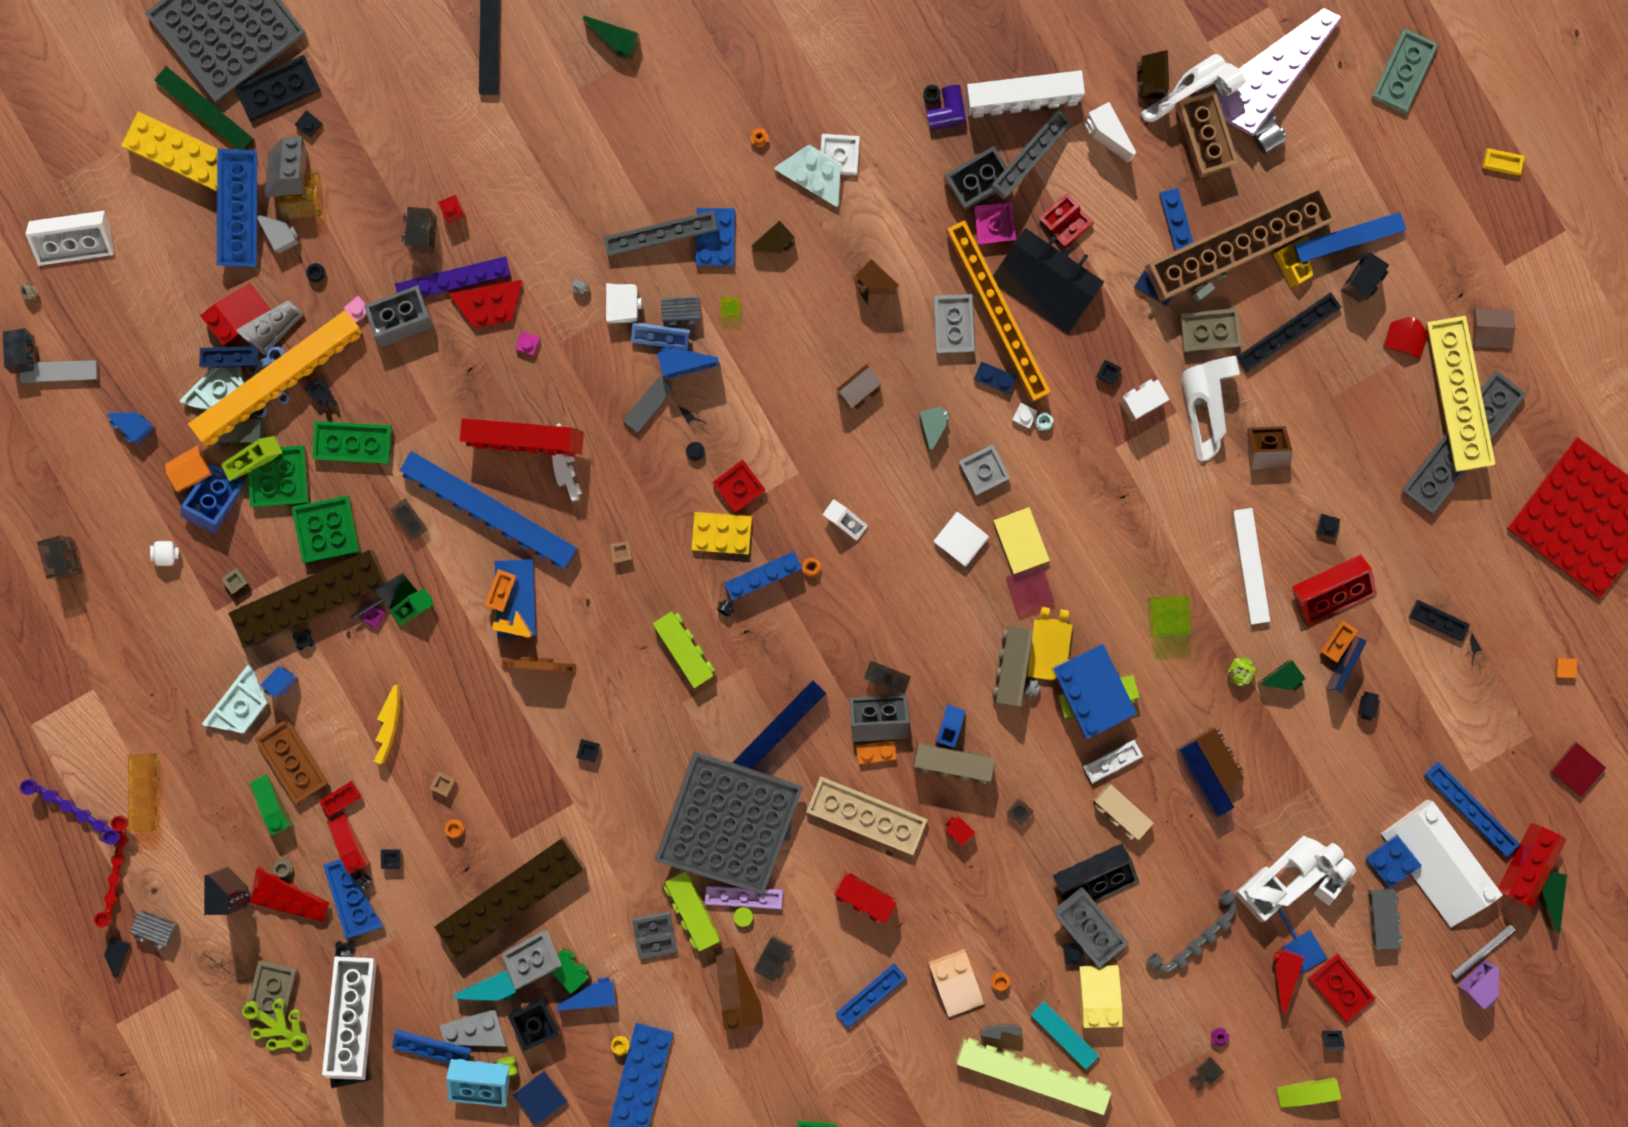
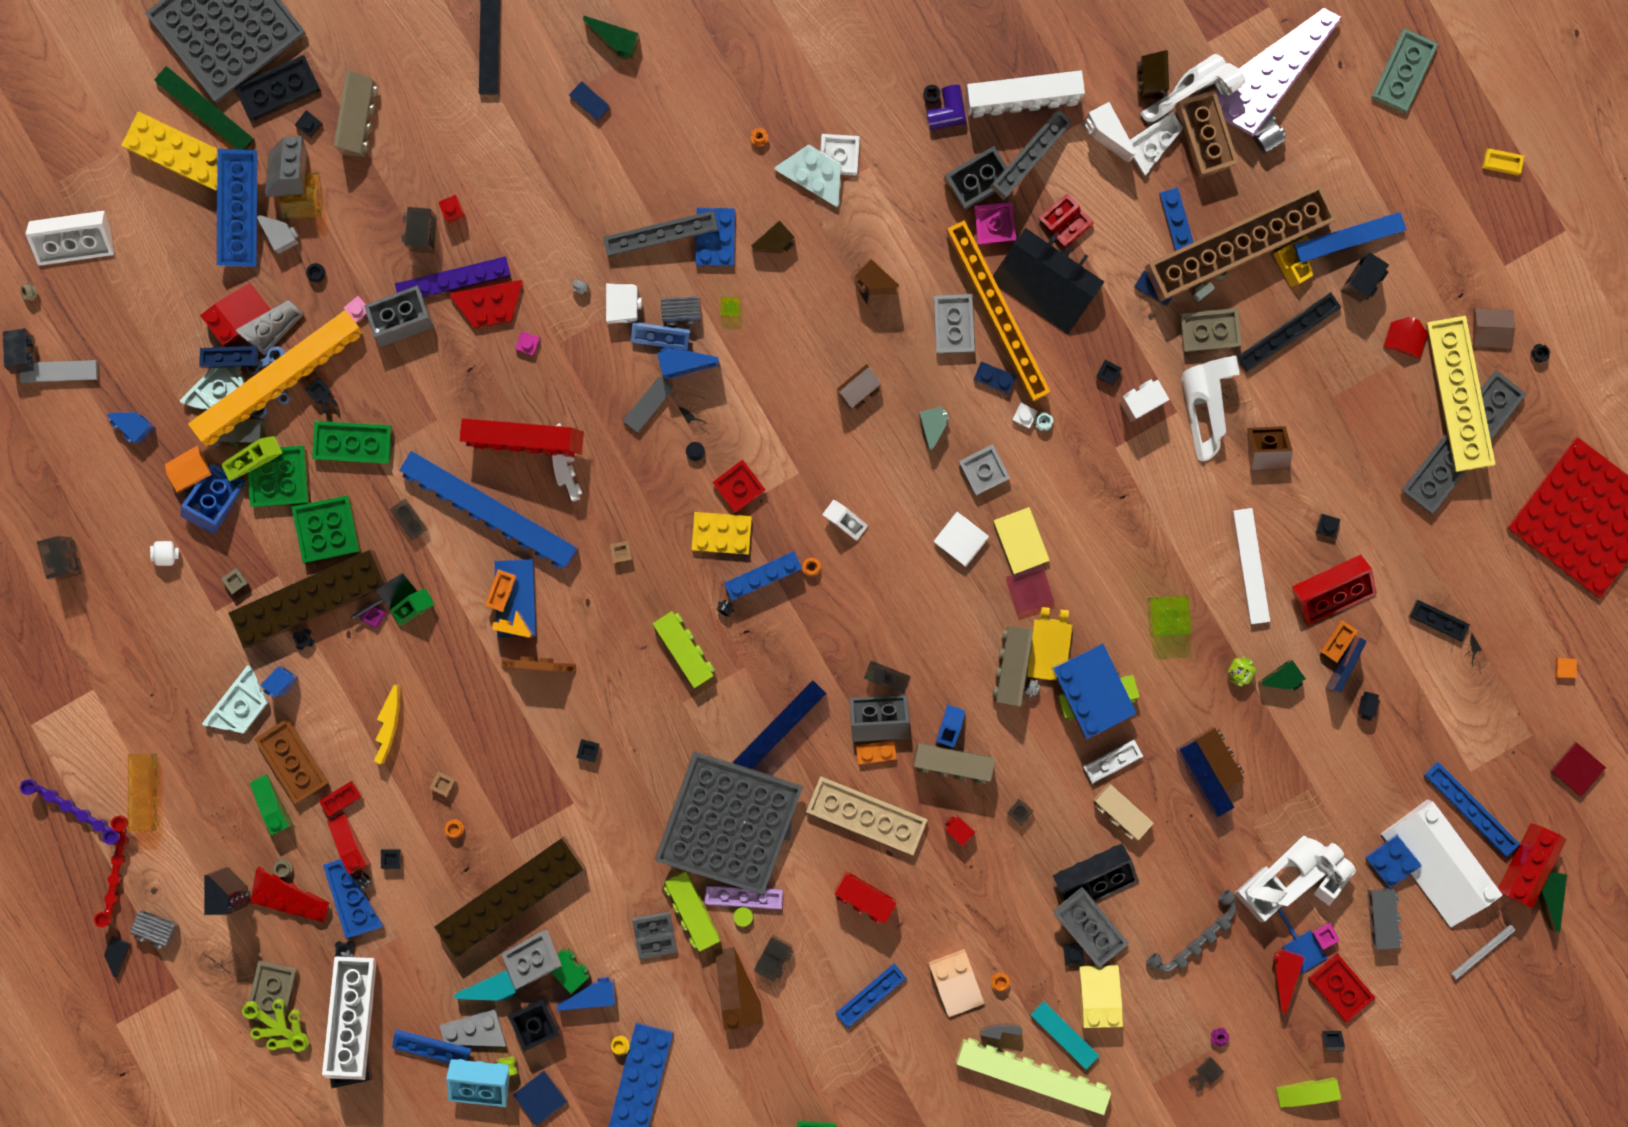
medium lavender slope [1457,960,1499,1009] -> none
none -> dark tan slope [334,70,378,158]
none -> dark blue tile [569,81,610,121]
none -> white wing [1130,112,1183,176]
none -> dark pink plate [1312,923,1340,950]
none -> black plate [1531,344,1550,363]

